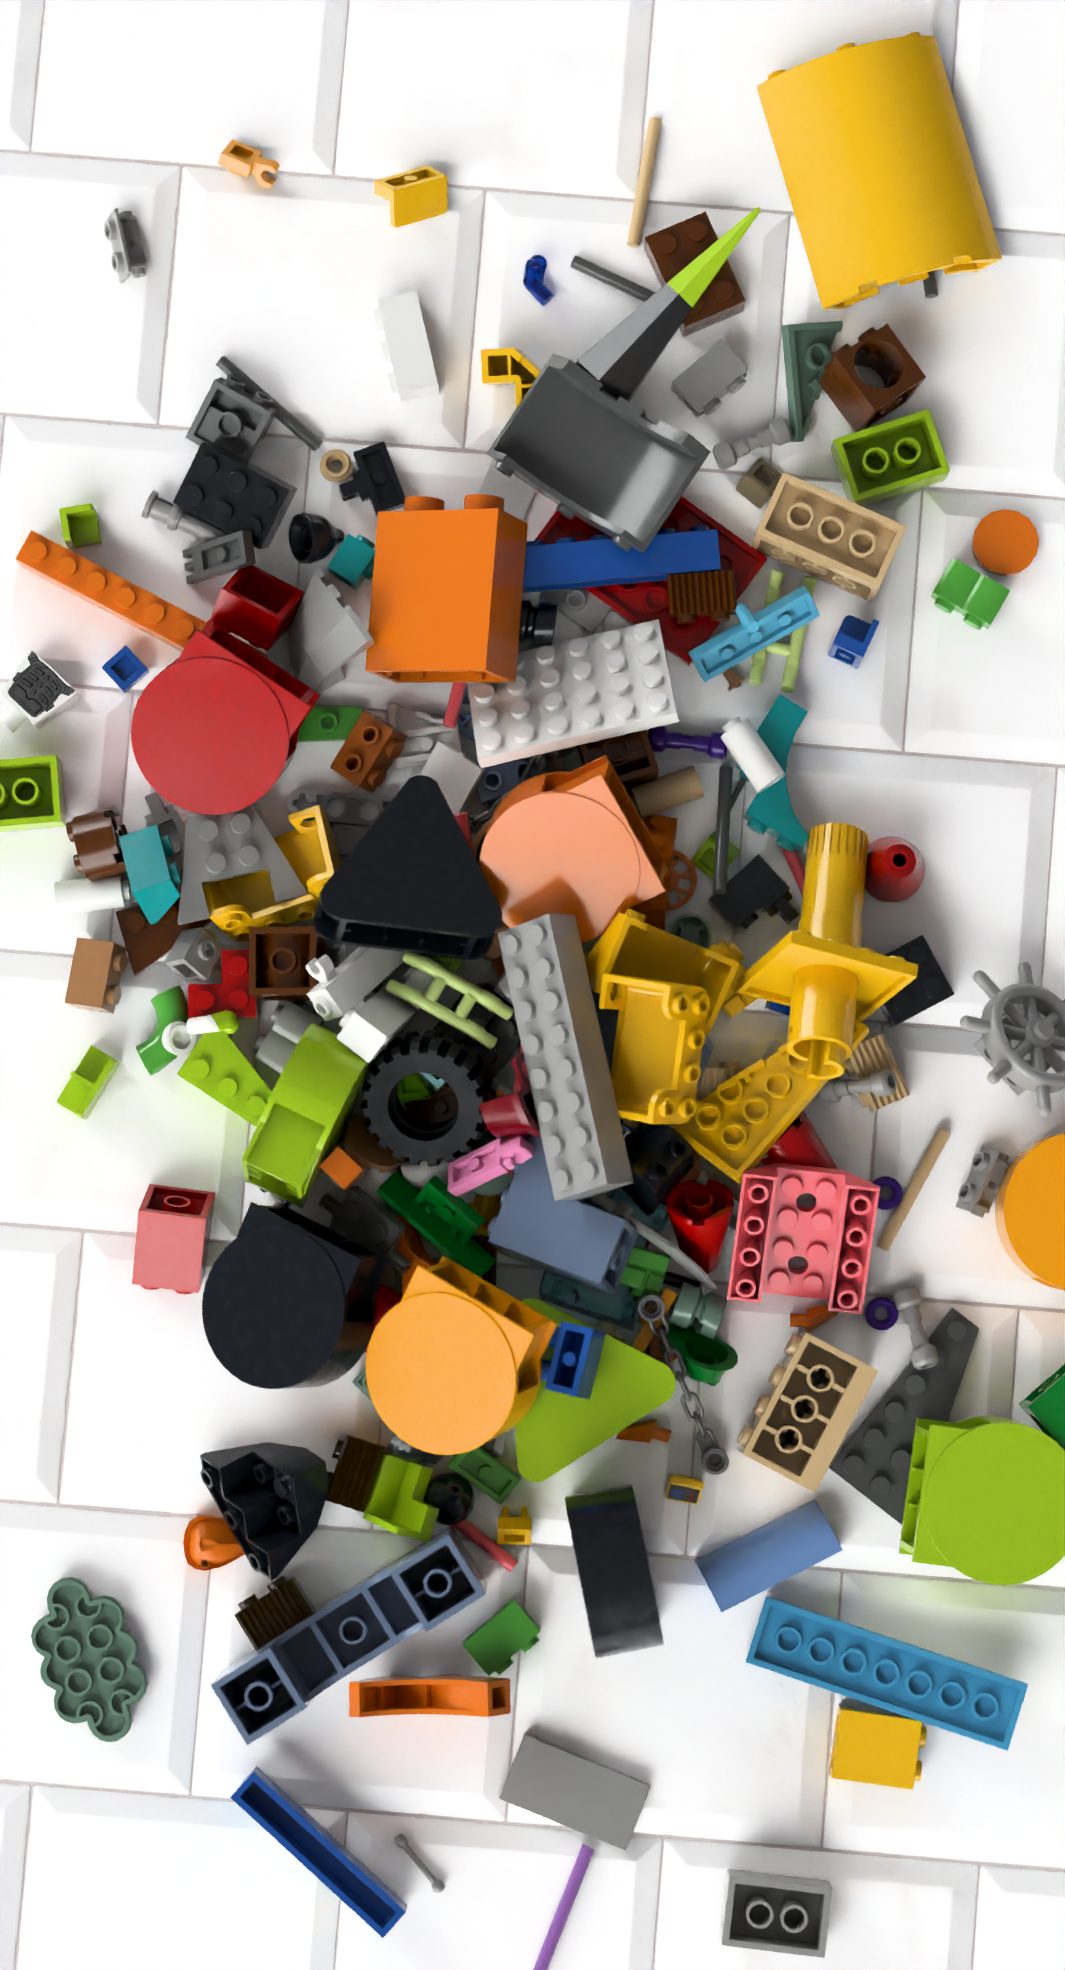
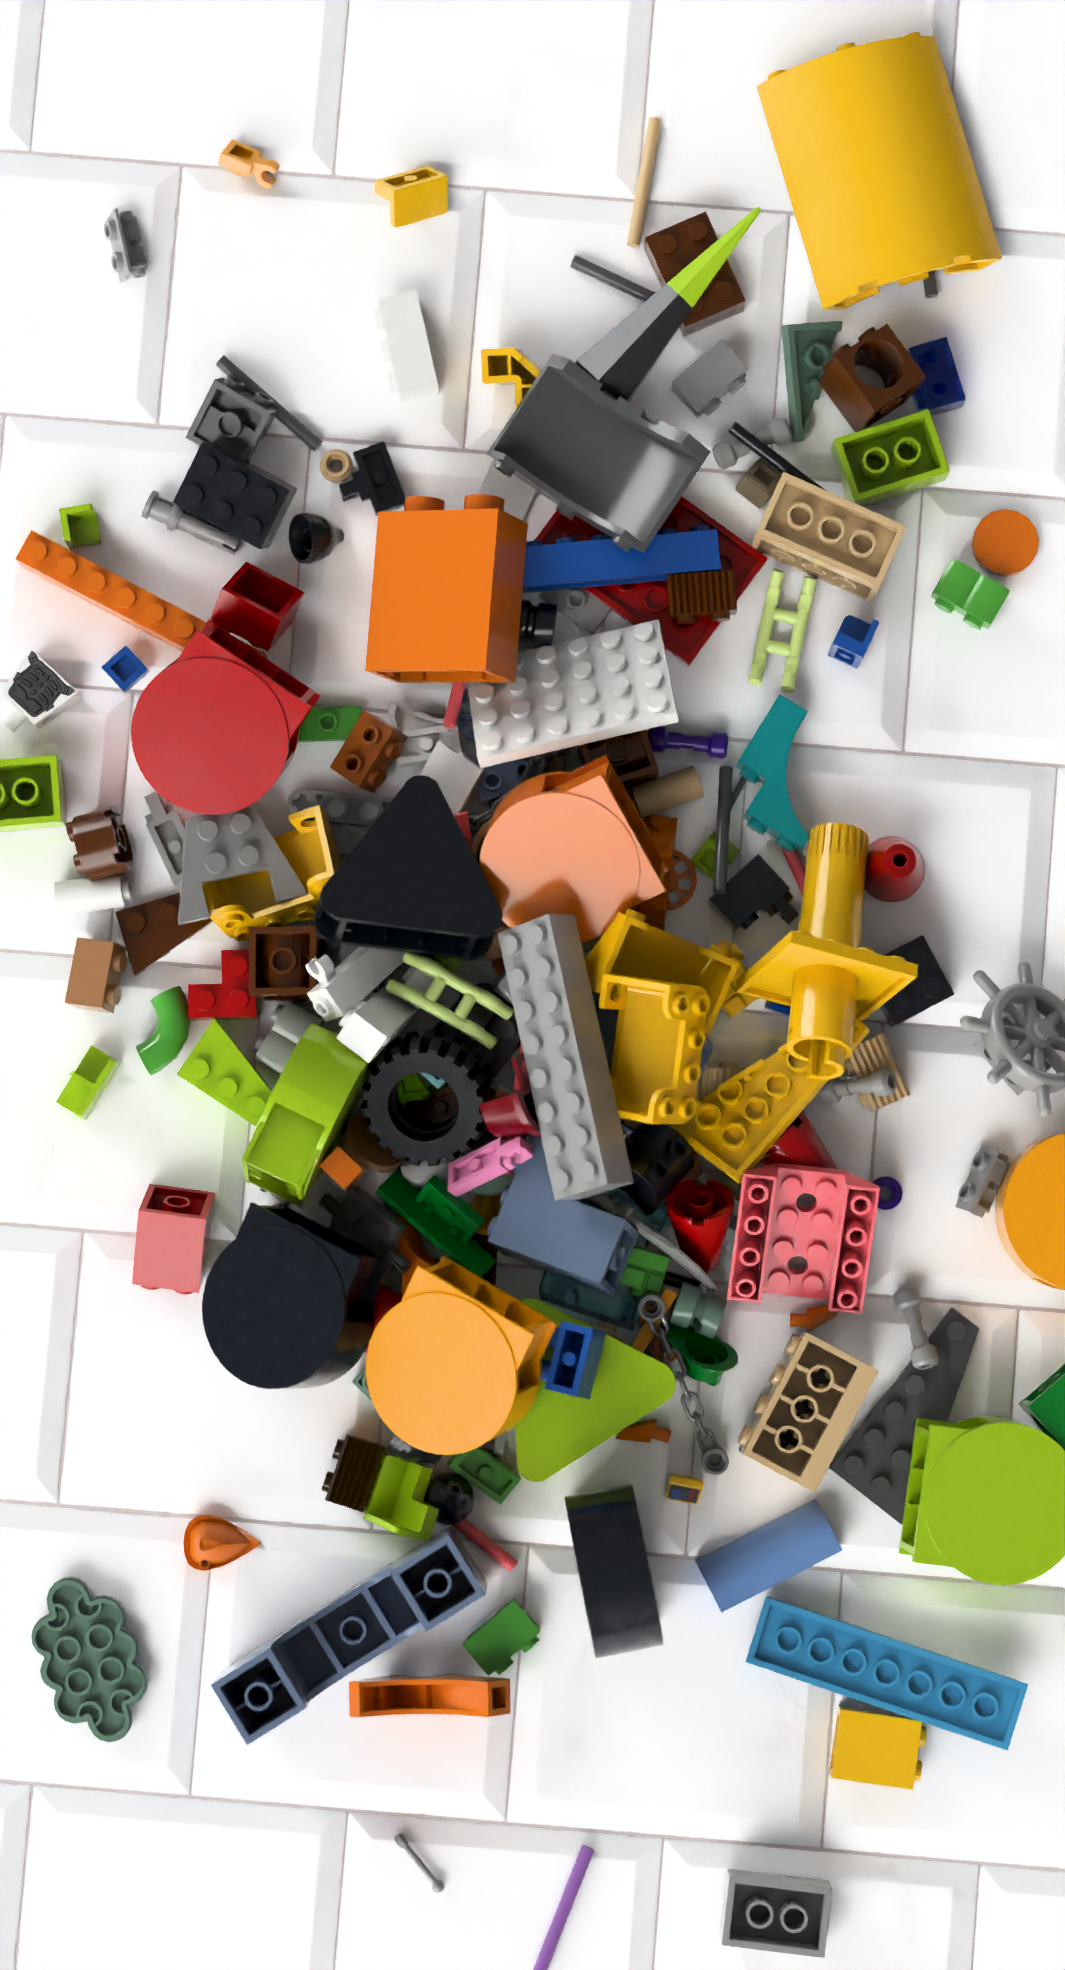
teal slope [119,824,182,925] -> none
white tile [162,1021,198,1056] -> none
light grey brick [164,927,224,983] -> none
dark grey hinge [182,530,256,584] -> none
arm [187,1010,240,1035] -> none
black brick [200,1442,329,1581] -> none
blue brick [230,1766,408,1938] -> none
dark brown brick [234,1575,315,1650] -> none
light grey brick [289,569,374,694] -> none
teal brick [327,533,375,590] -> none
yellow tile [497,1506,532,1545] -> none
light grey tile [499,1733,651,1851] -> none
clear blue arm [523,255,554,306] -> none
sand green wheel [668,913,712,949] -> none
medium azure plate [688,585,820,682] -> none
white brick [720,717,786,793] -> none
medium nougat piece [722,668,746,692] -> none
dark purple plate [864,1297,898,1330] -> none
tan bar [876,1127,951,1252] -> none
none -> black bar [728,421,825,490]
none -> clear blue brick [907,337,966,416]

